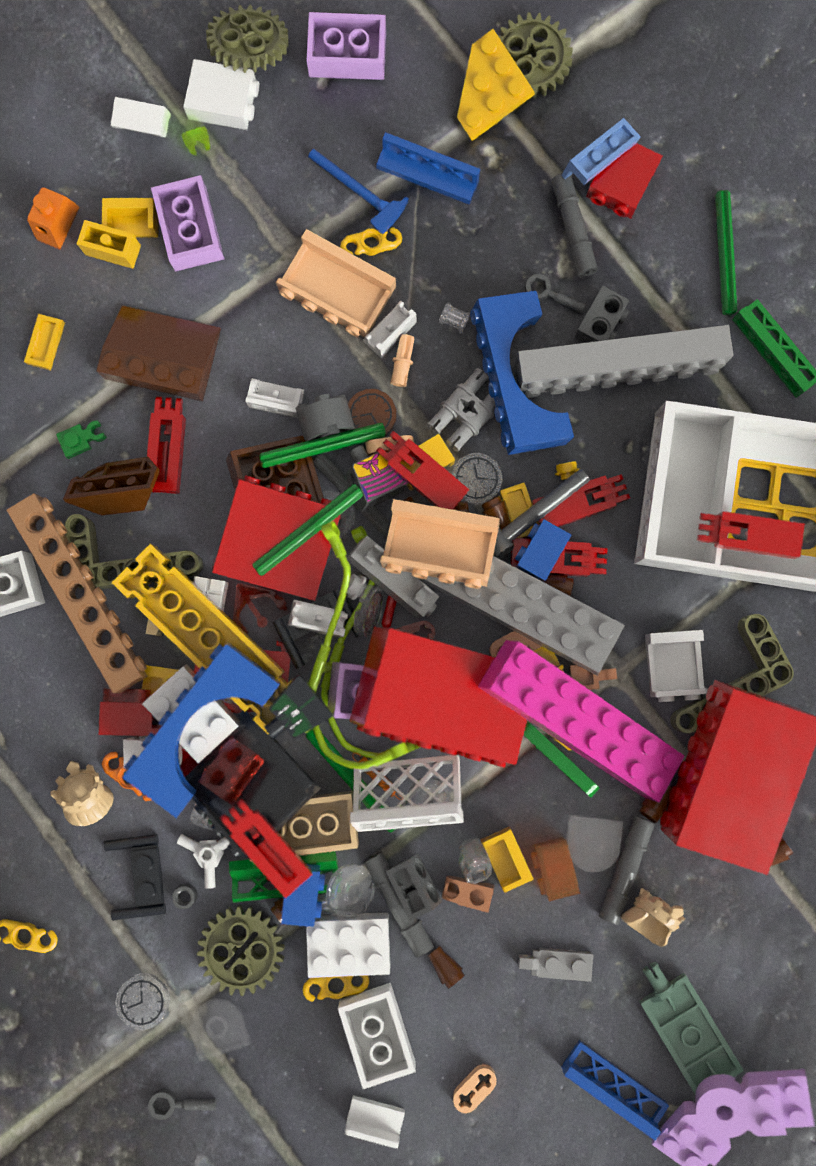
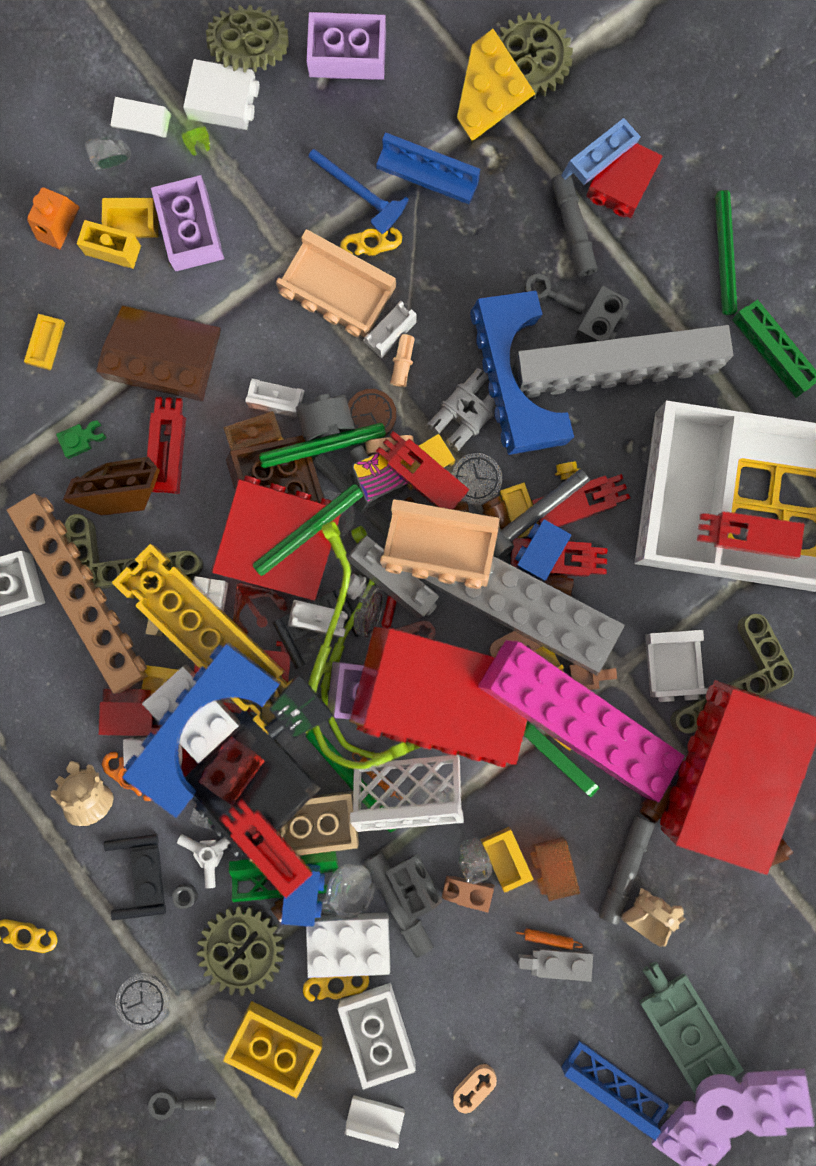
reddish brown cone [428,946,465,989] -> none
clear bush [439,302,470,334] -> none
clear tile [566,814,623,872] -> none
none -> clear rock [85,137,131,170]
none -> clear orange brick [223,411,284,451]
none -> yellow brick [223,1001,323,1098]
none -> orange piece [515,928,583,950]

